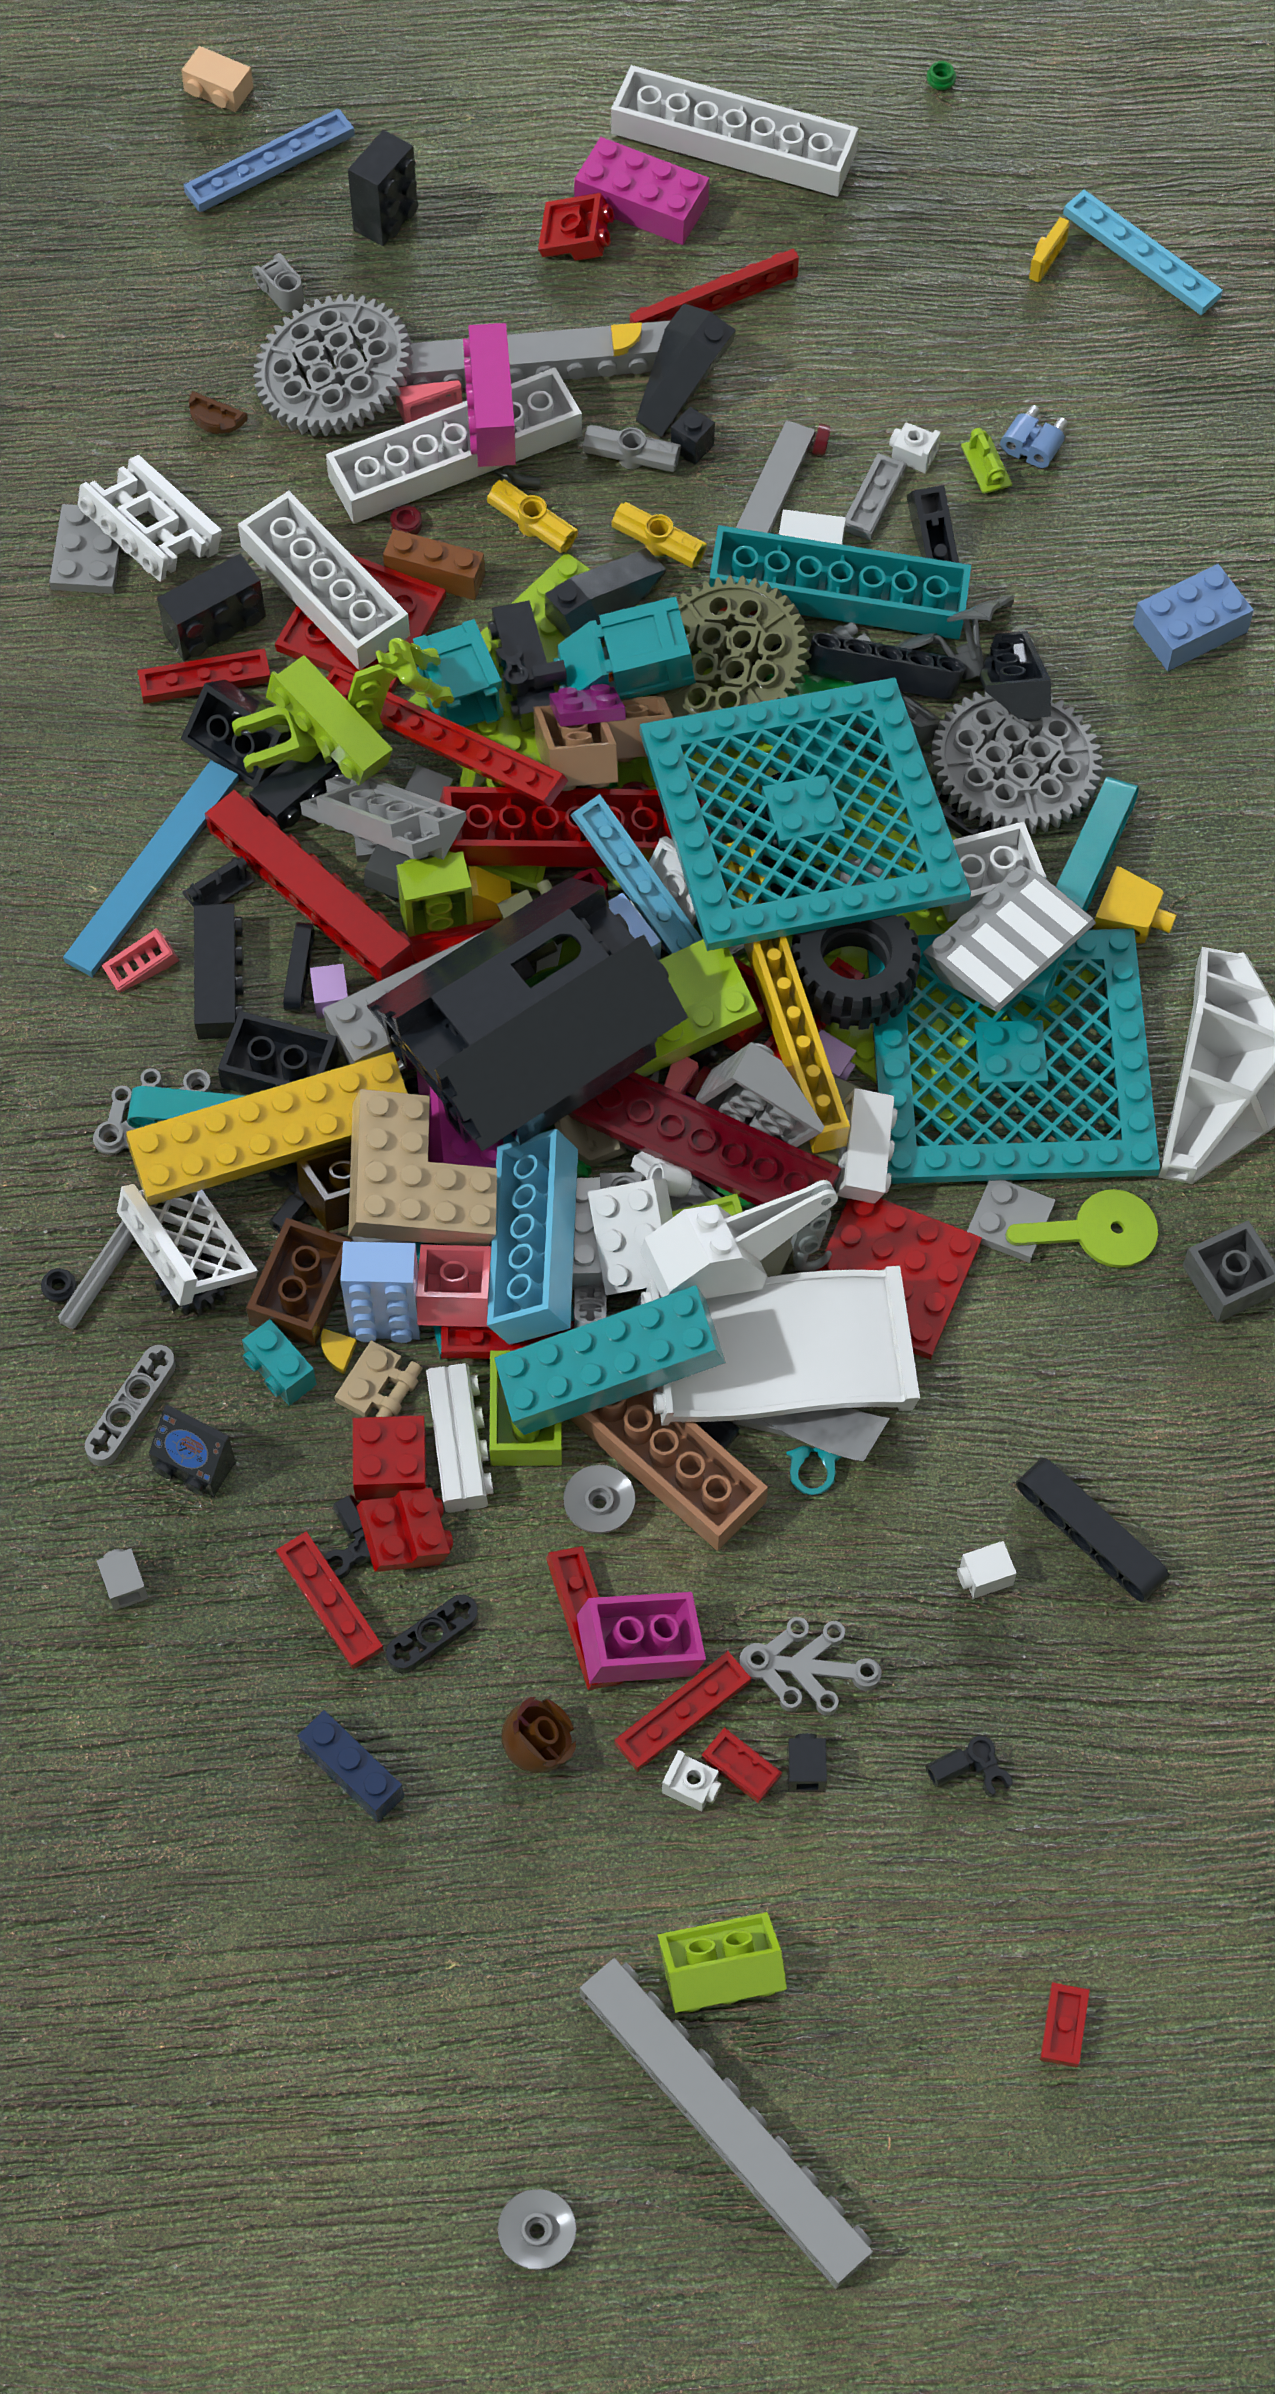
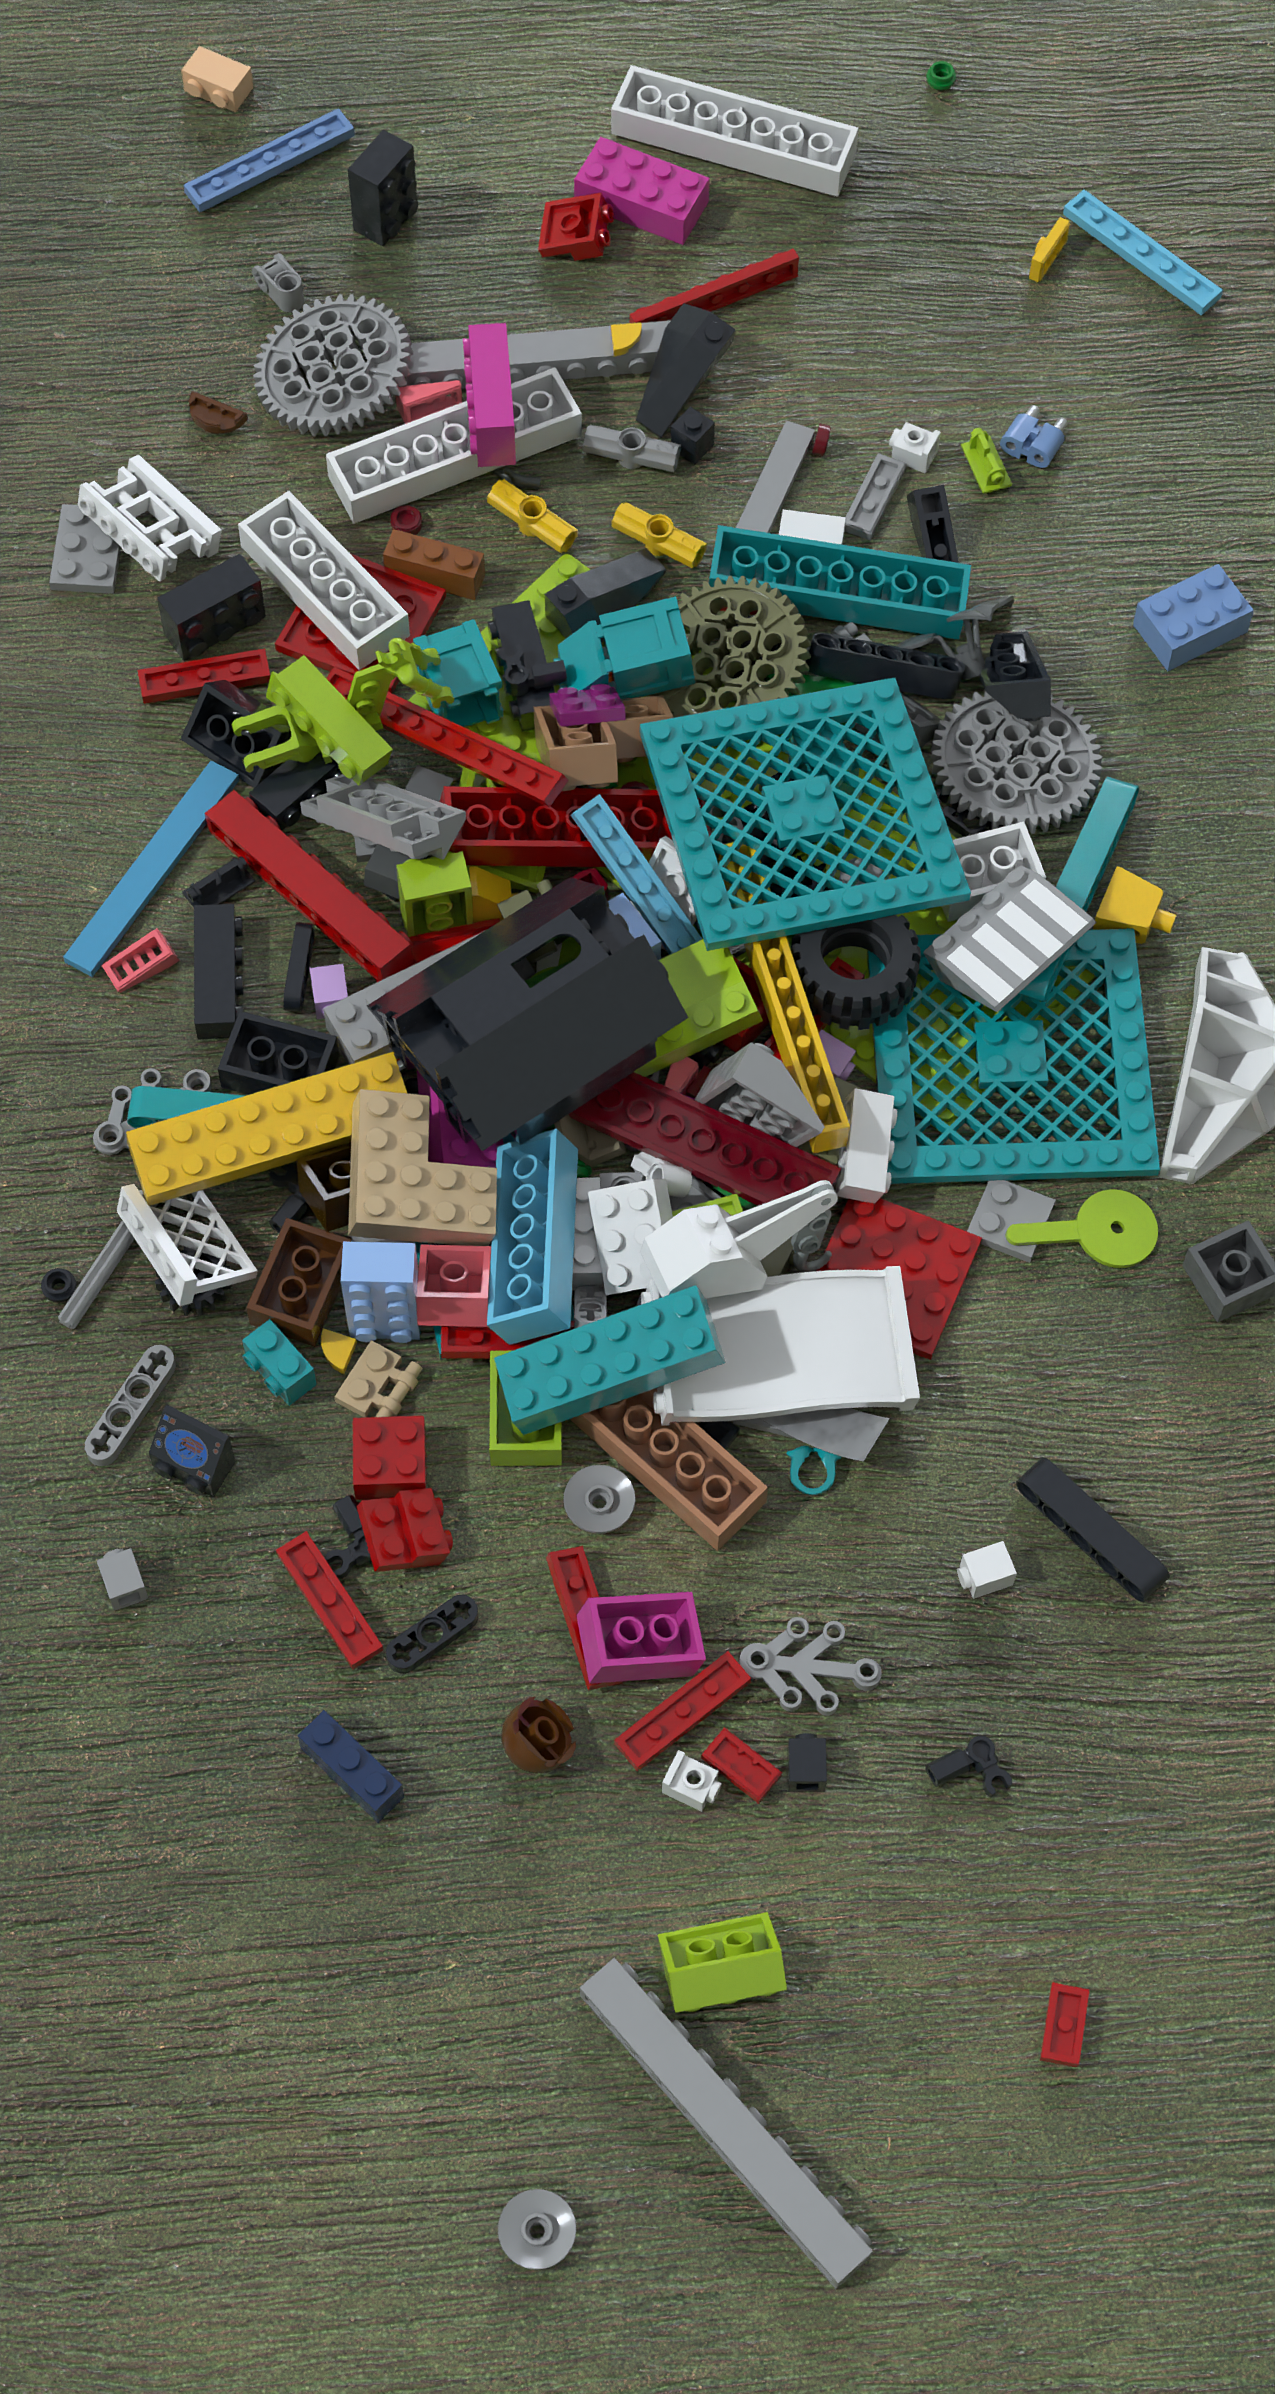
white brick [426,1363,494,1513] -> none

